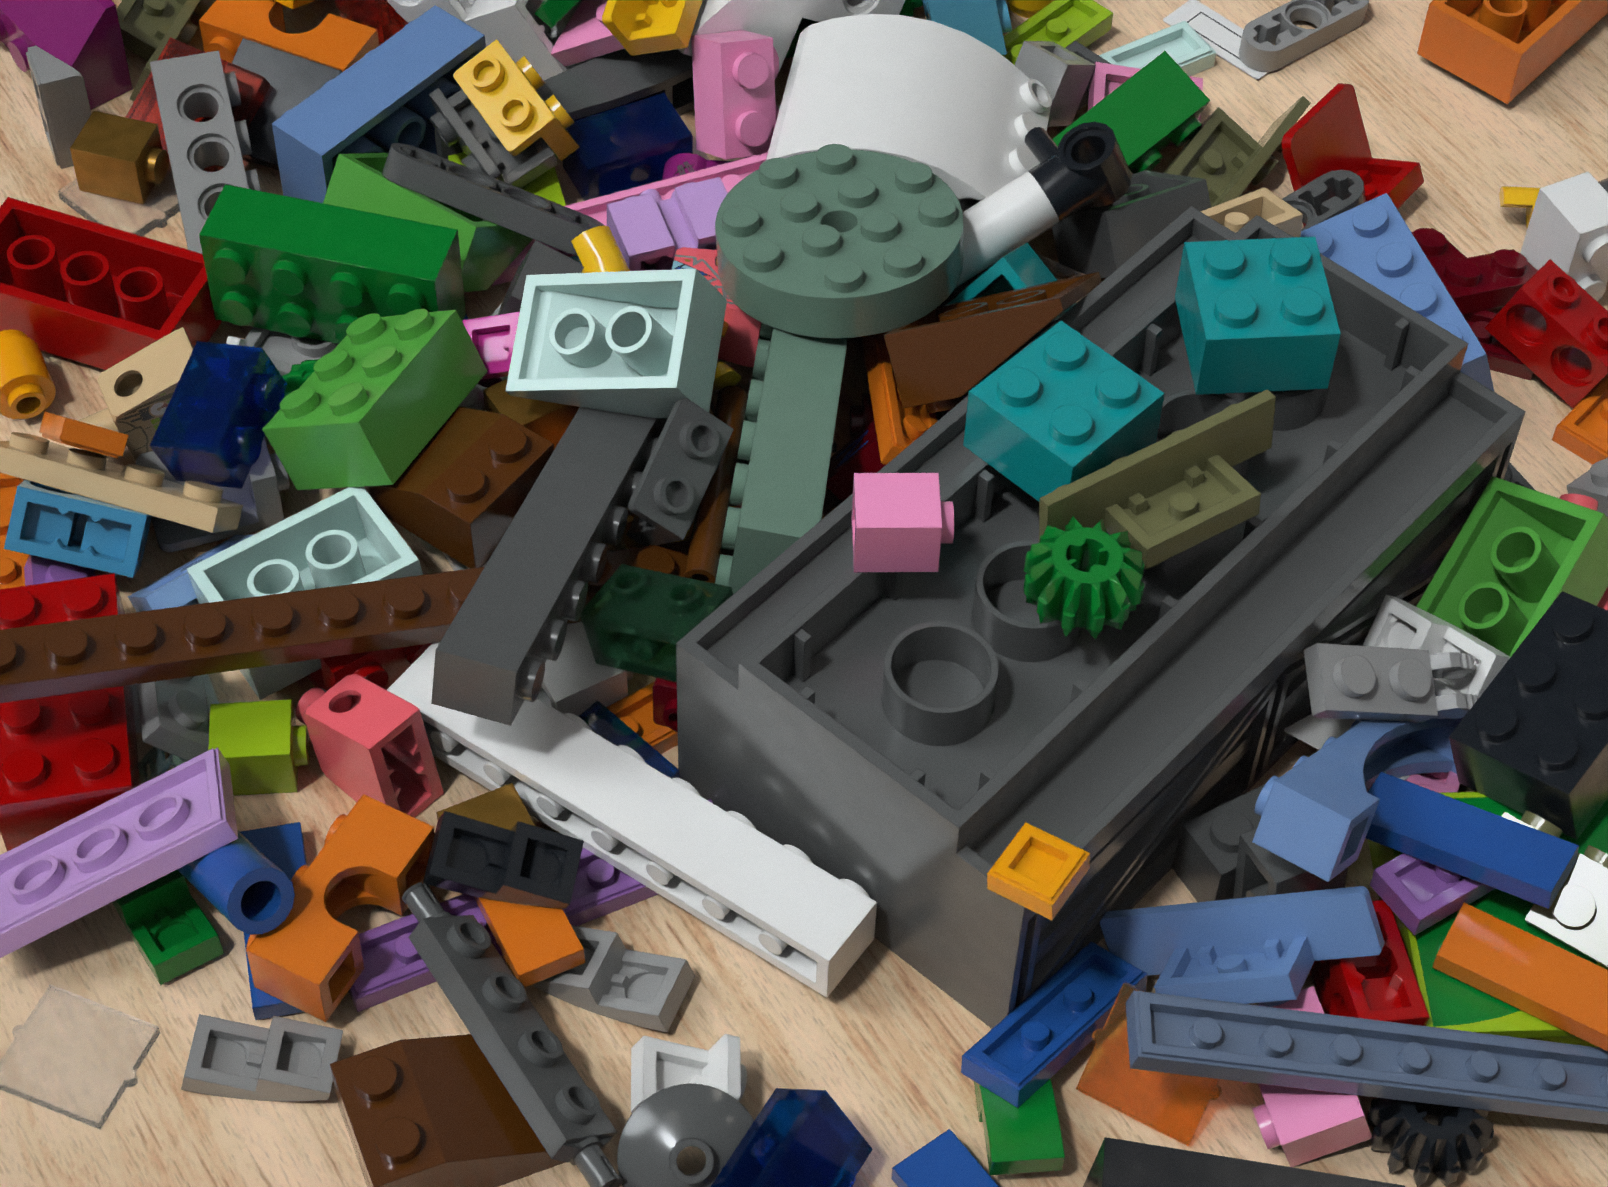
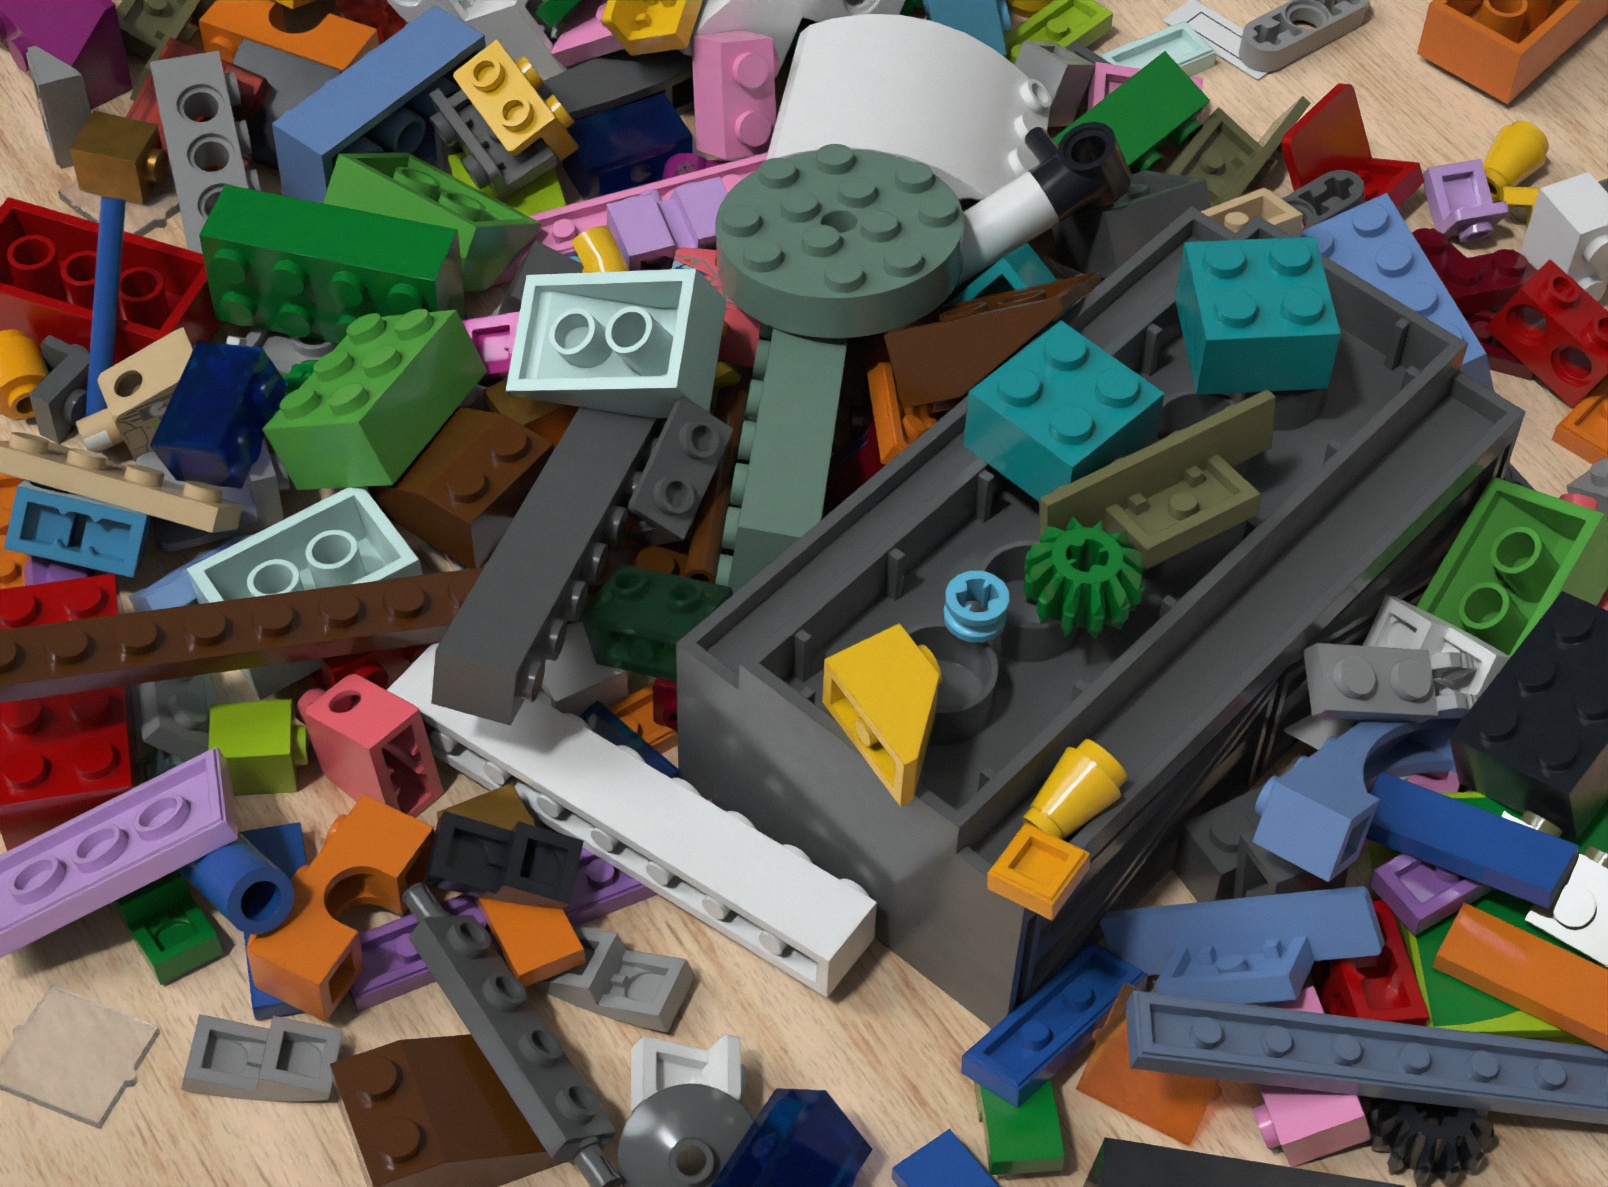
orange tile [39,412,129,459] -> none
dark grey beam [382,143,604,256] -> none
bright pink brick [851,473,954,572] -> none
none -> dark grey bracket [29,335,90,444]
none -> blue piece [83,197,126,443]
none -> yellow slope [822,623,942,807]
none -> medium azure bush [943,571,1010,643]
none -> yellow cone [1021,739,1128,839]
none -> lavender bracket [1423,159,1509,242]
none -> yellow cone [1483,121,1549,202]

